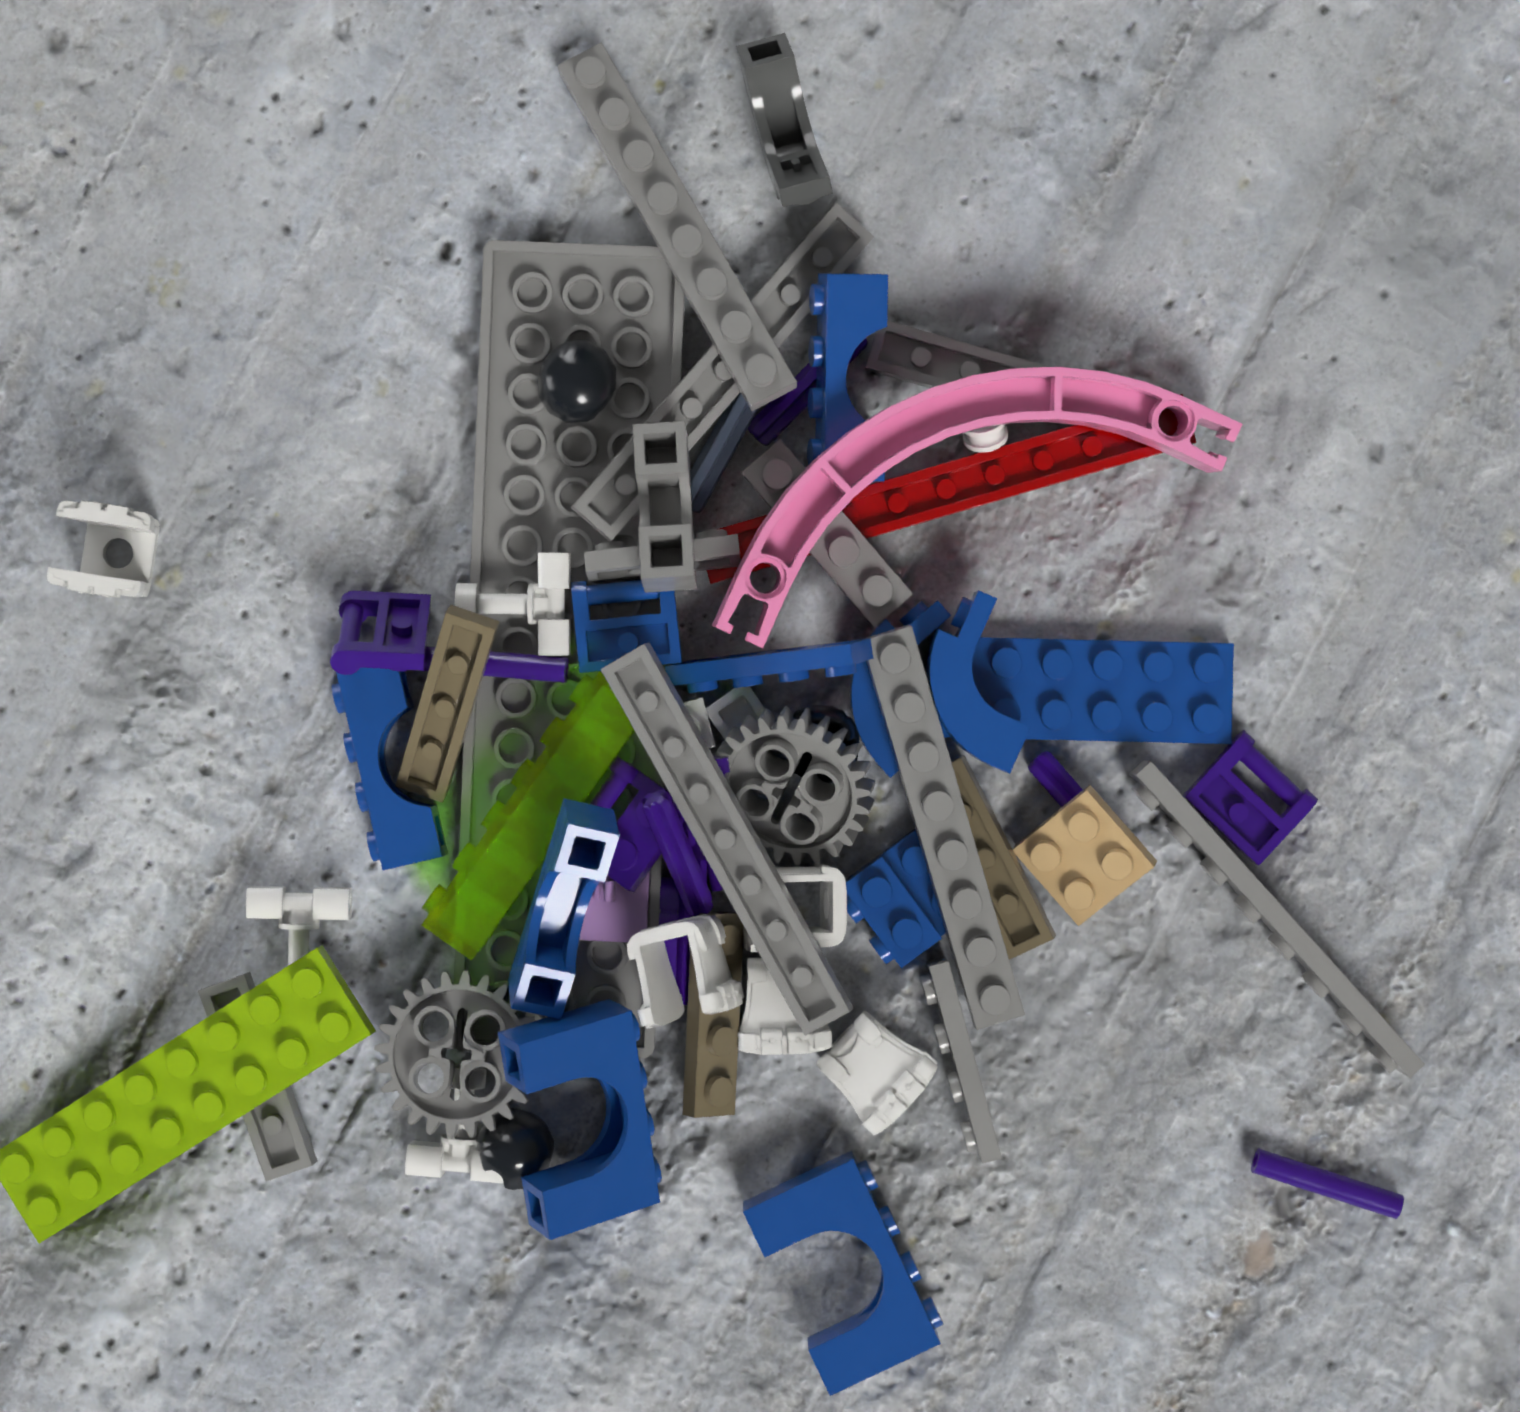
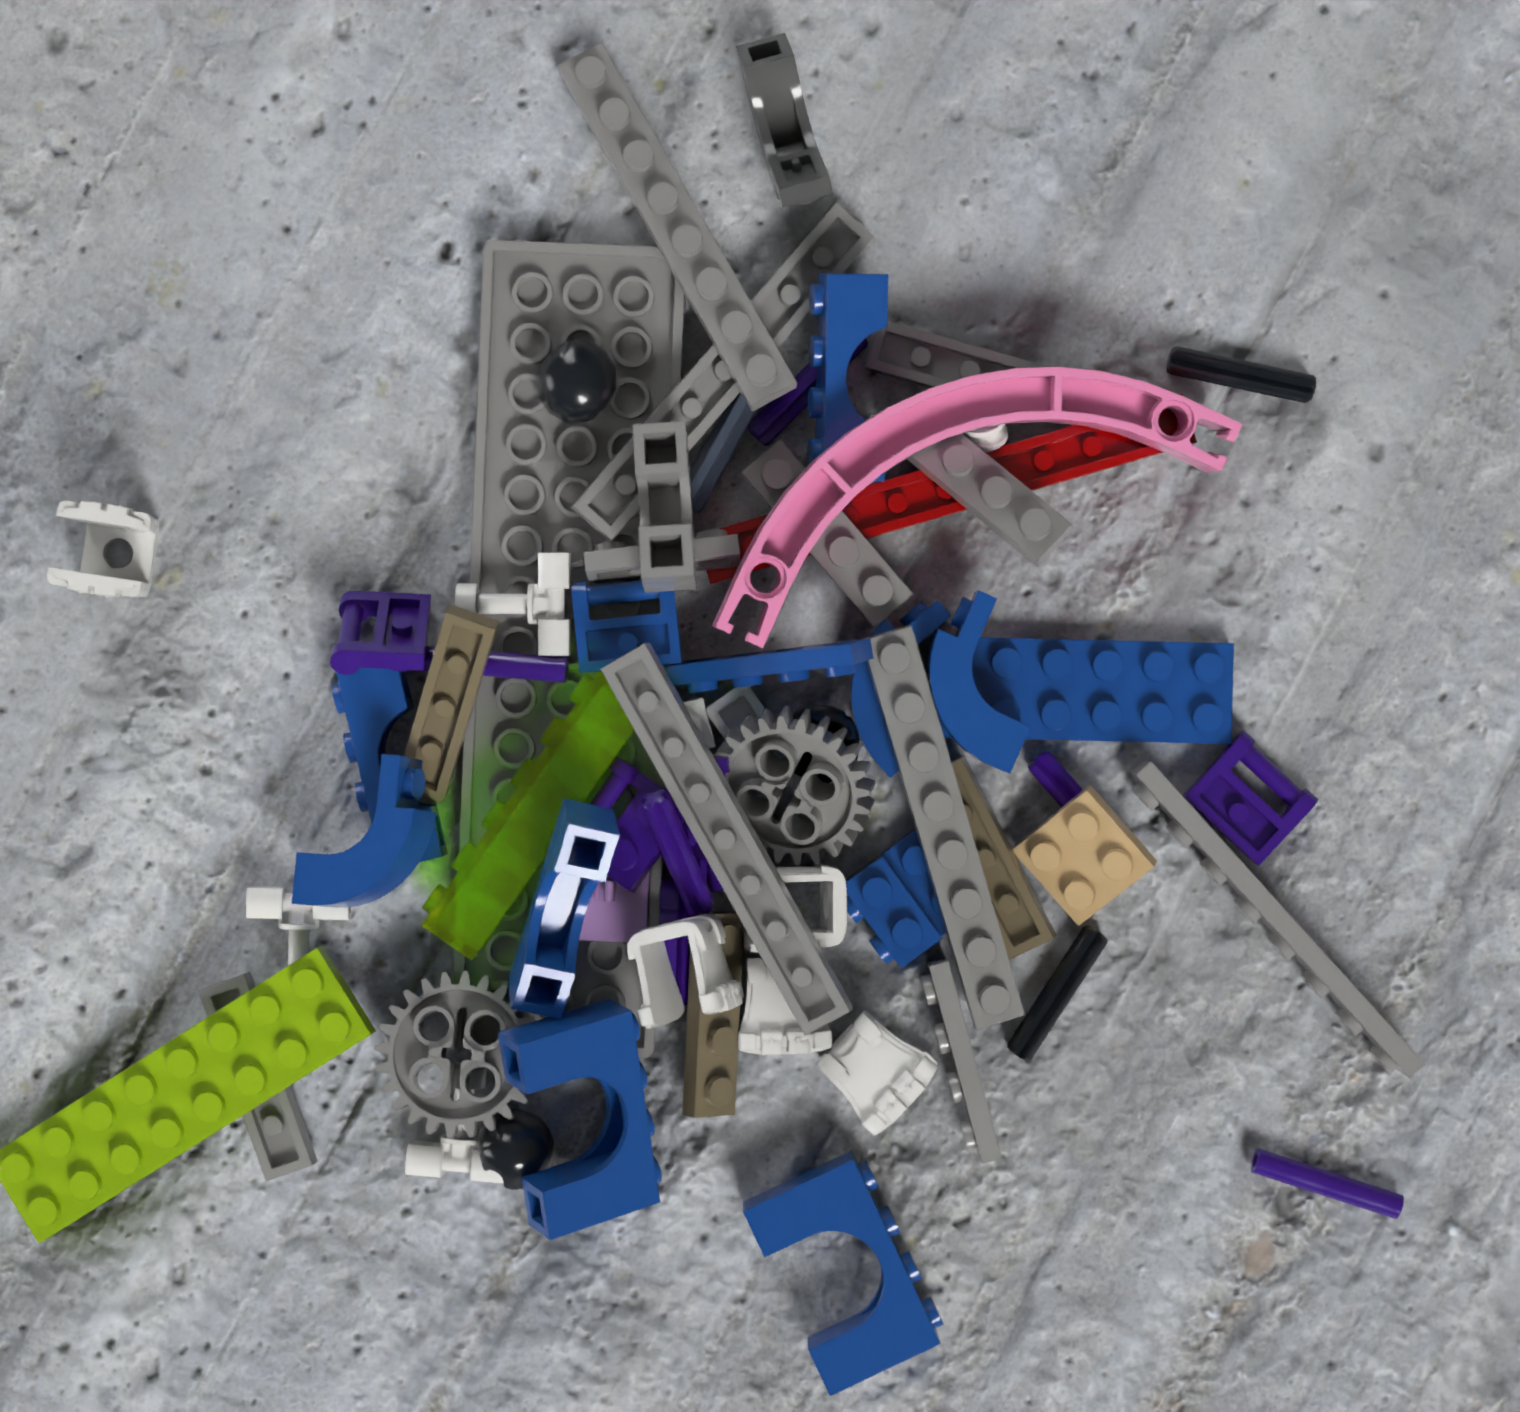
none -> blue arch [291,754,436,908]
none -> light grey plate [906,433,1072,567]
none -> black axle [1007,925,1108,1061]
none -> black axle [1166,346,1316,403]

